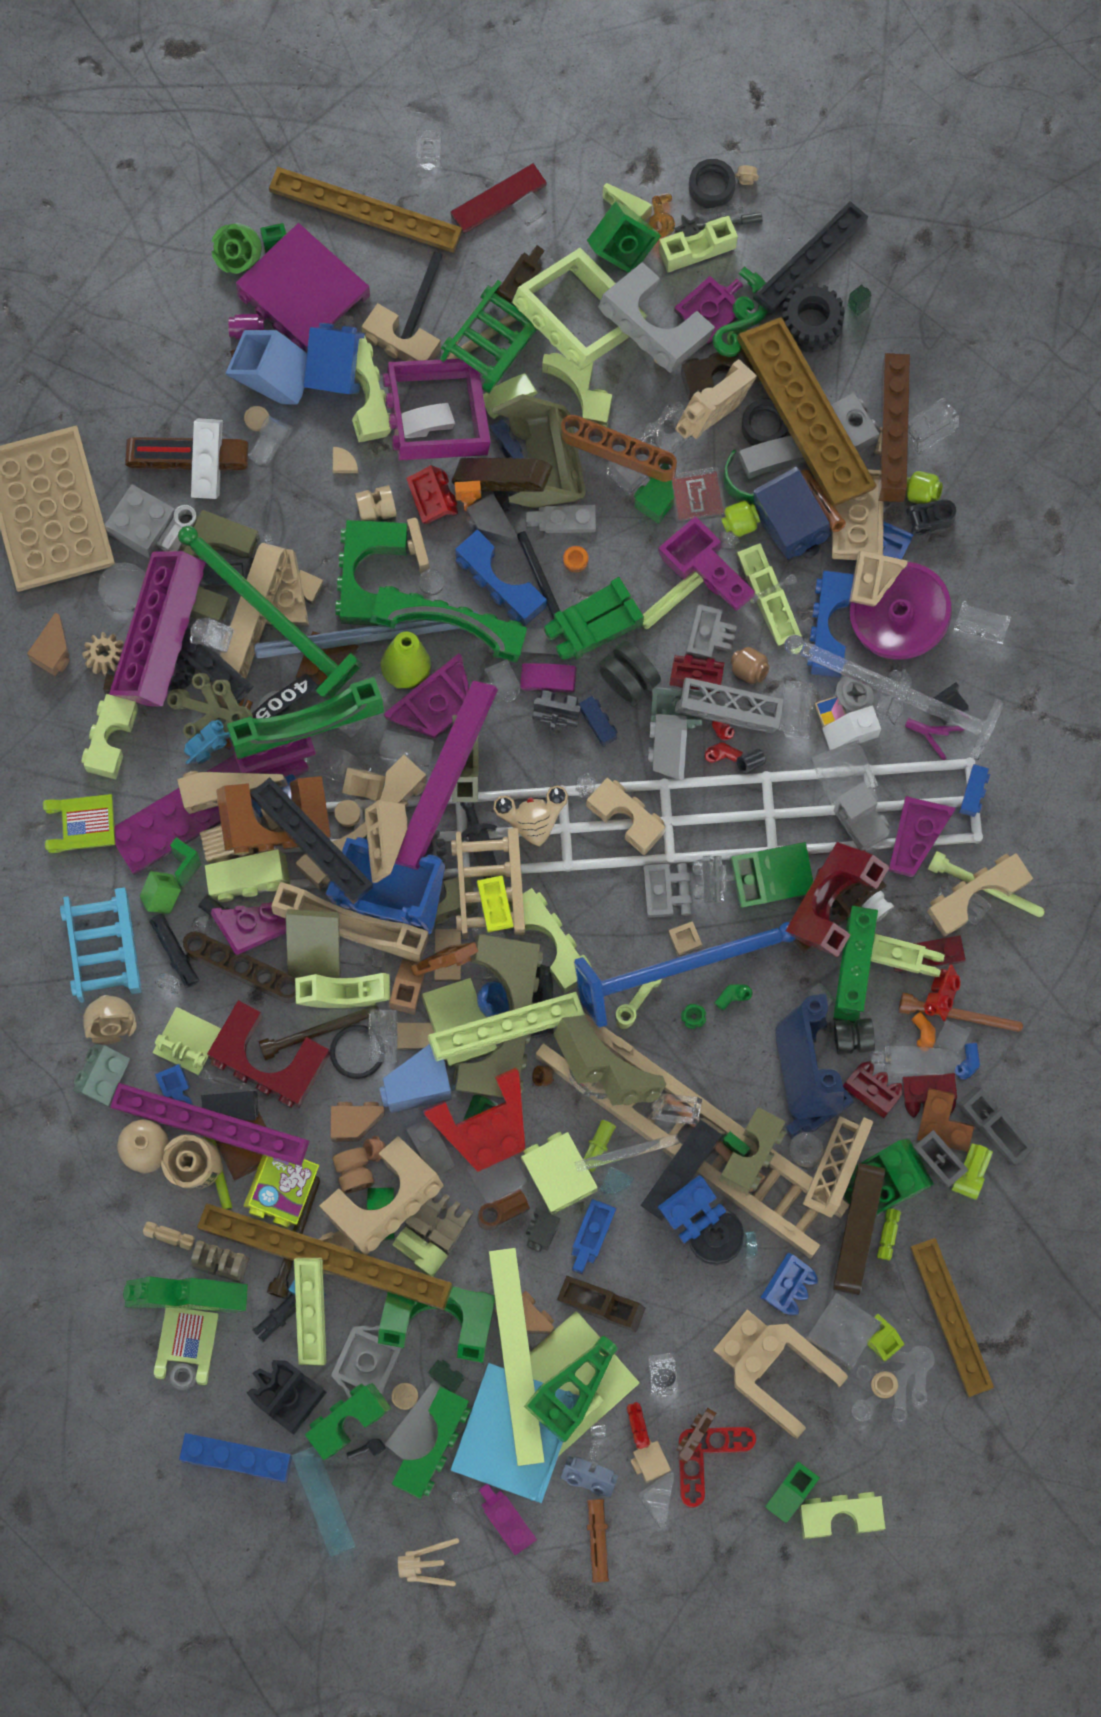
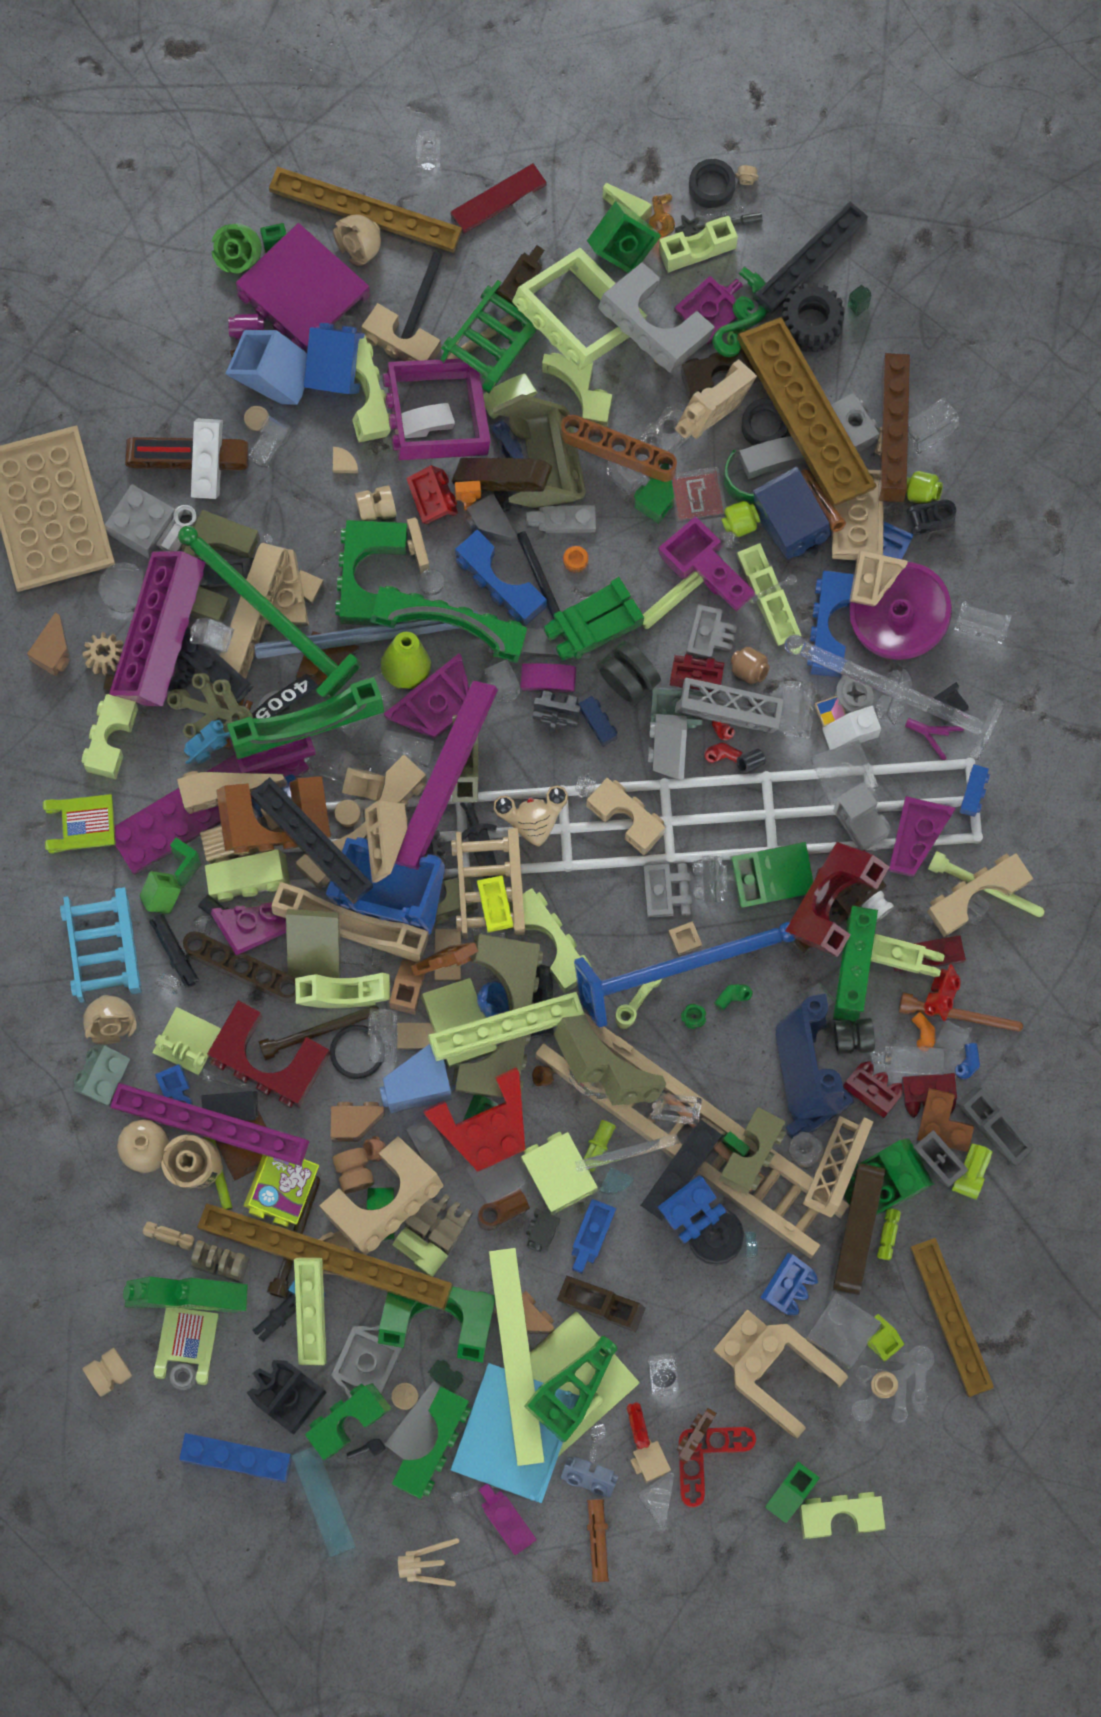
none -> tan wheel [82,1347,132,1397]
none -> tan cylinder [333,215,381,266]

